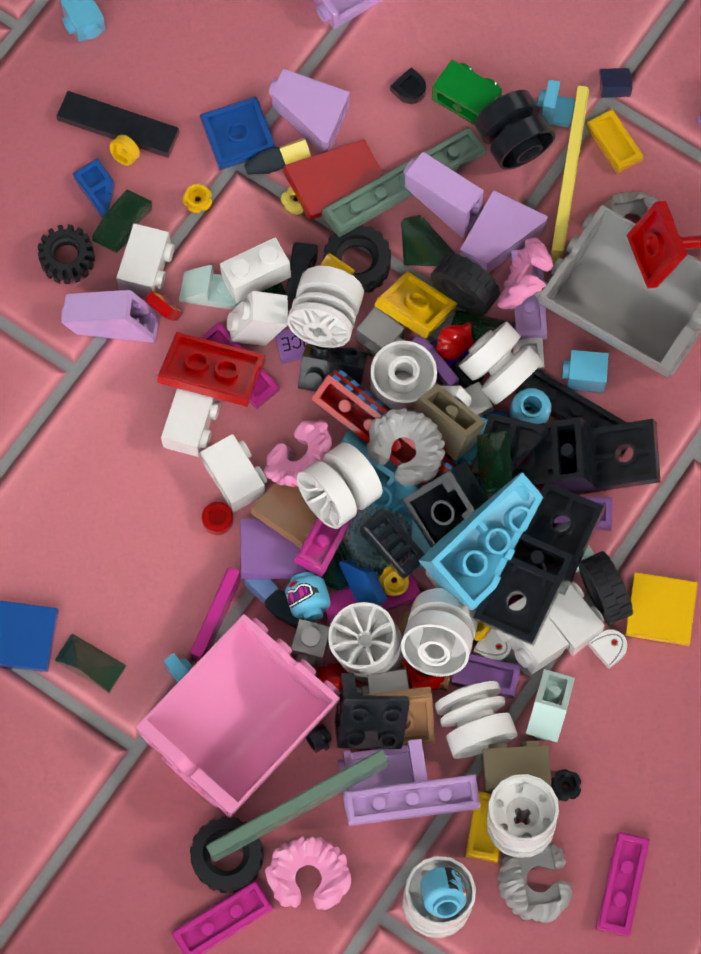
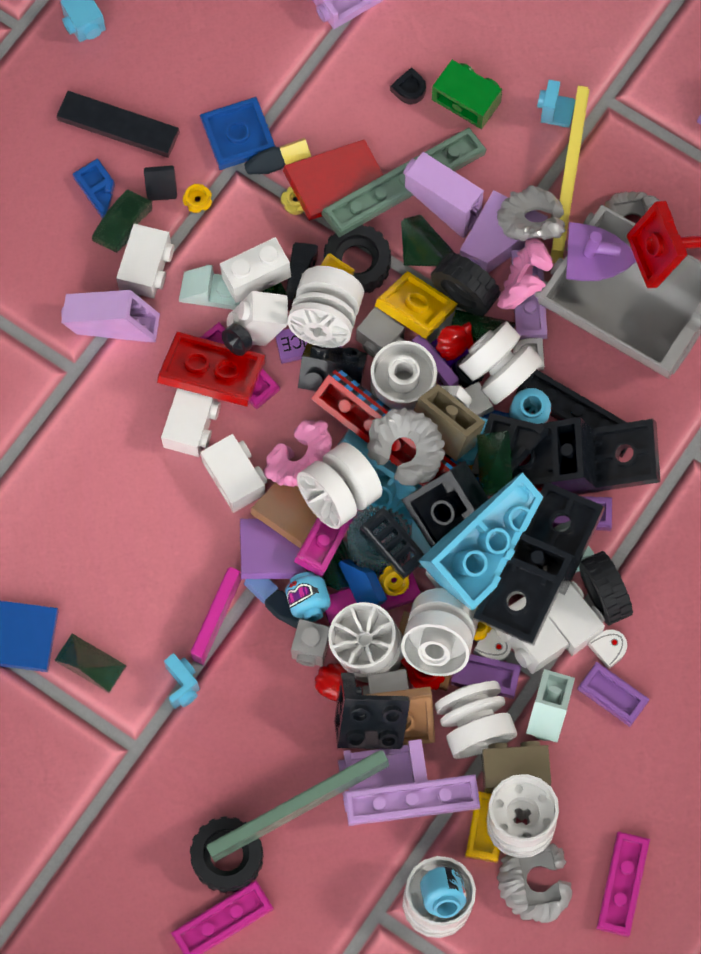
black tyre [38,224,95,284] -> none
yellow tile [109,135,140,166] -> none
bright pink cylinder [135,614,340,817] -> none
red tile [145,291,184,321] -> none
red tile [202,502,234,535] -> none
bright pink piece [265,836,351,910] -> none
lavender slope [269,69,350,153] -> none
black plate [305,724,332,753] -> none
black wheel [475,90,555,170] -> none
black plate [551,769,581,802] -> none
medium azure brick [562,350,609,393] -> none
yellow tile [586,109,644,174] -> none
dark blue slope [599,68,632,98] -> none
yellow tile [625,572,698,646] -> none
none -> black slope [144,165,177,201]
none -> black tile [222,324,252,356]
none -> light grey piece [497,185,565,241]
none -> medium lavender shield [566,222,636,281]
none -> medium lavender tile [577,662,650,727]

